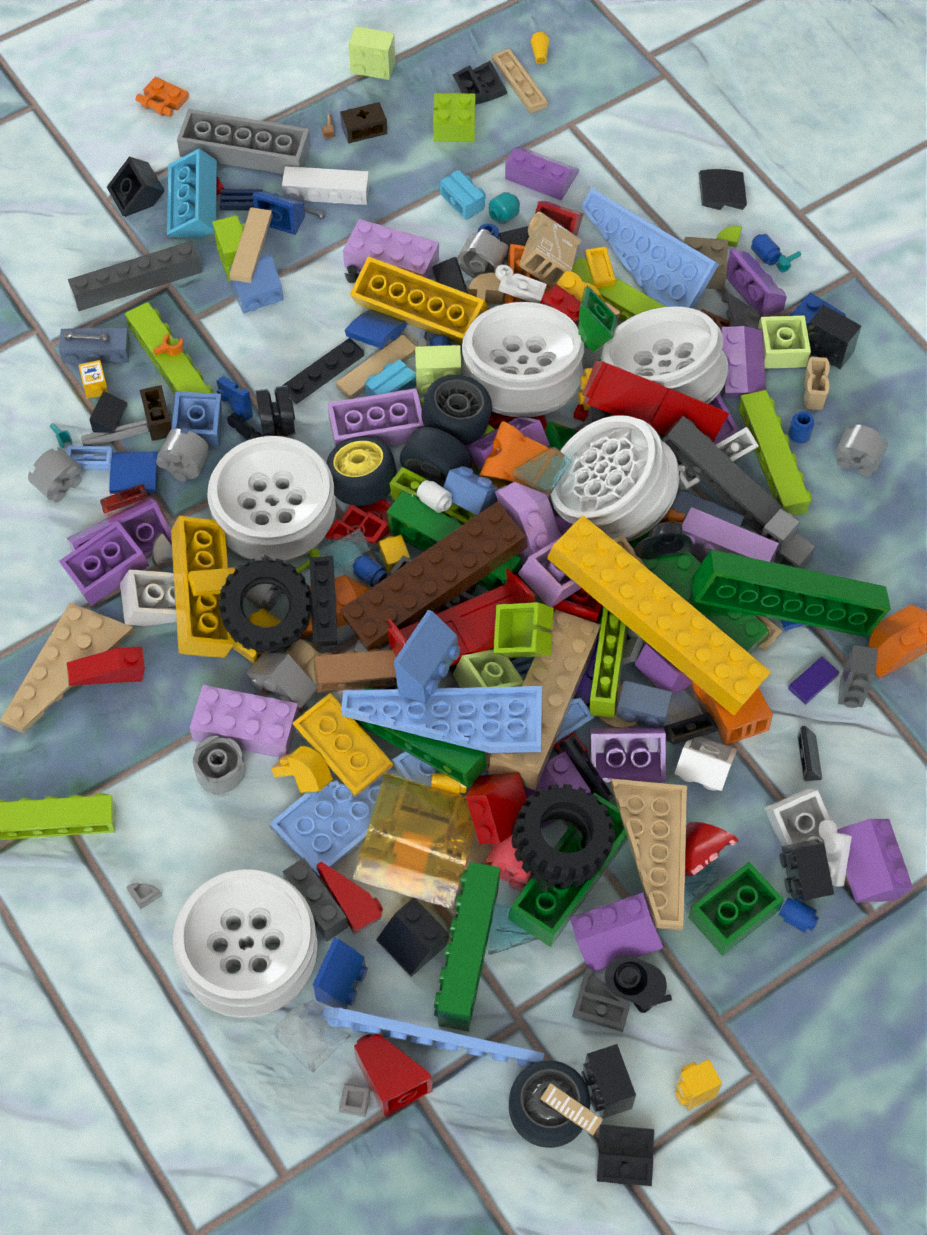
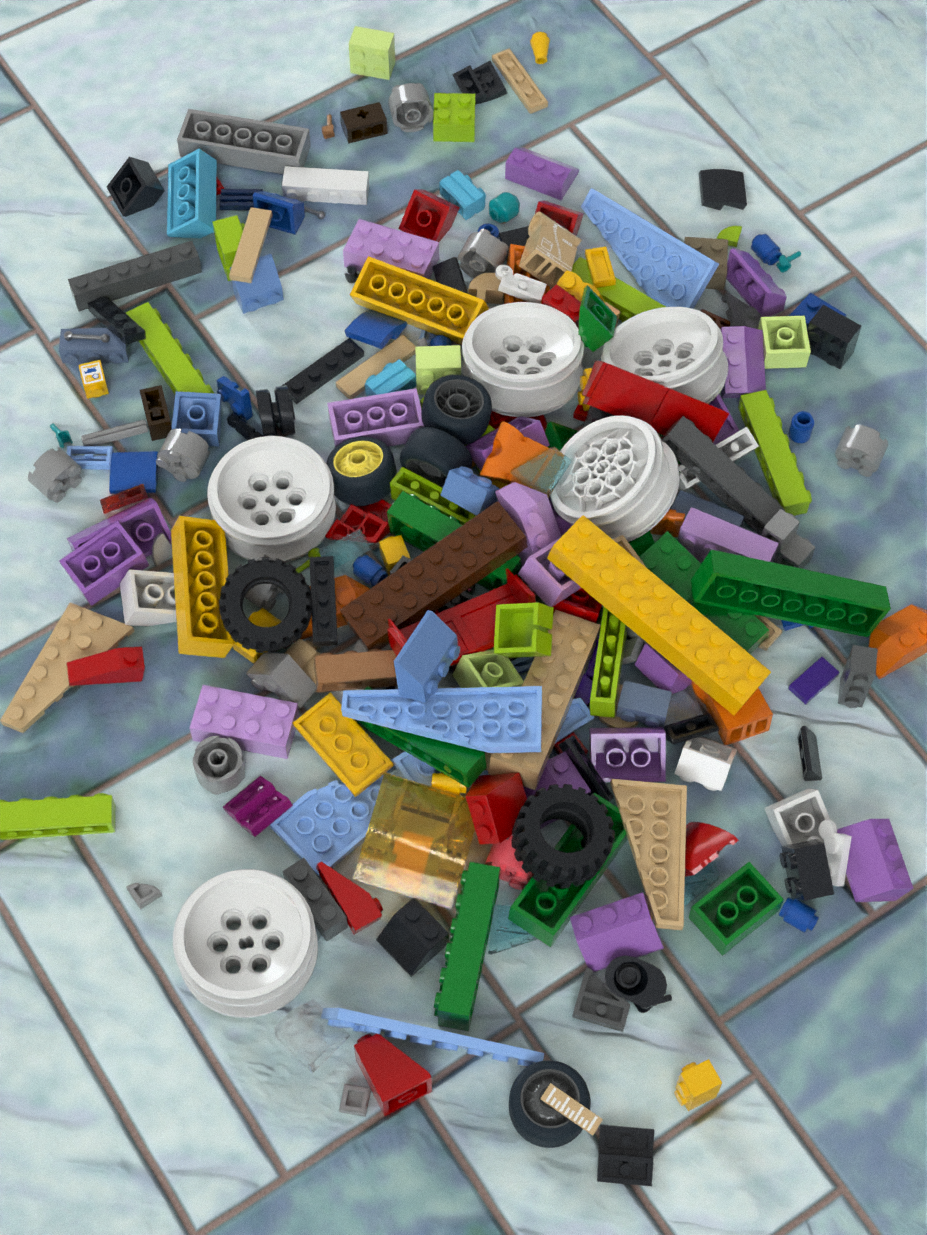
black slope [89,392,128,433] -> none
orange plate [135,76,189,117] -> none
orange piece [153,334,184,356] -> none
yellow tile [188,568,235,596] -> none
yellow brick [271,746,333,793] -> none
blue slope [313,937,368,1009] -> none
white brick [417,480,452,513] -> none
black brick [581,1044,636,1119] -> none
black piece [634,522,692,559] -> none
tan brick [803,357,830,410] -> none
none -> black plate [88,297,146,344]
none -> magenta slope [223,776,293,837]
none -> light grey brick [388,83,433,132]
none -> red slope [398,189,460,242]

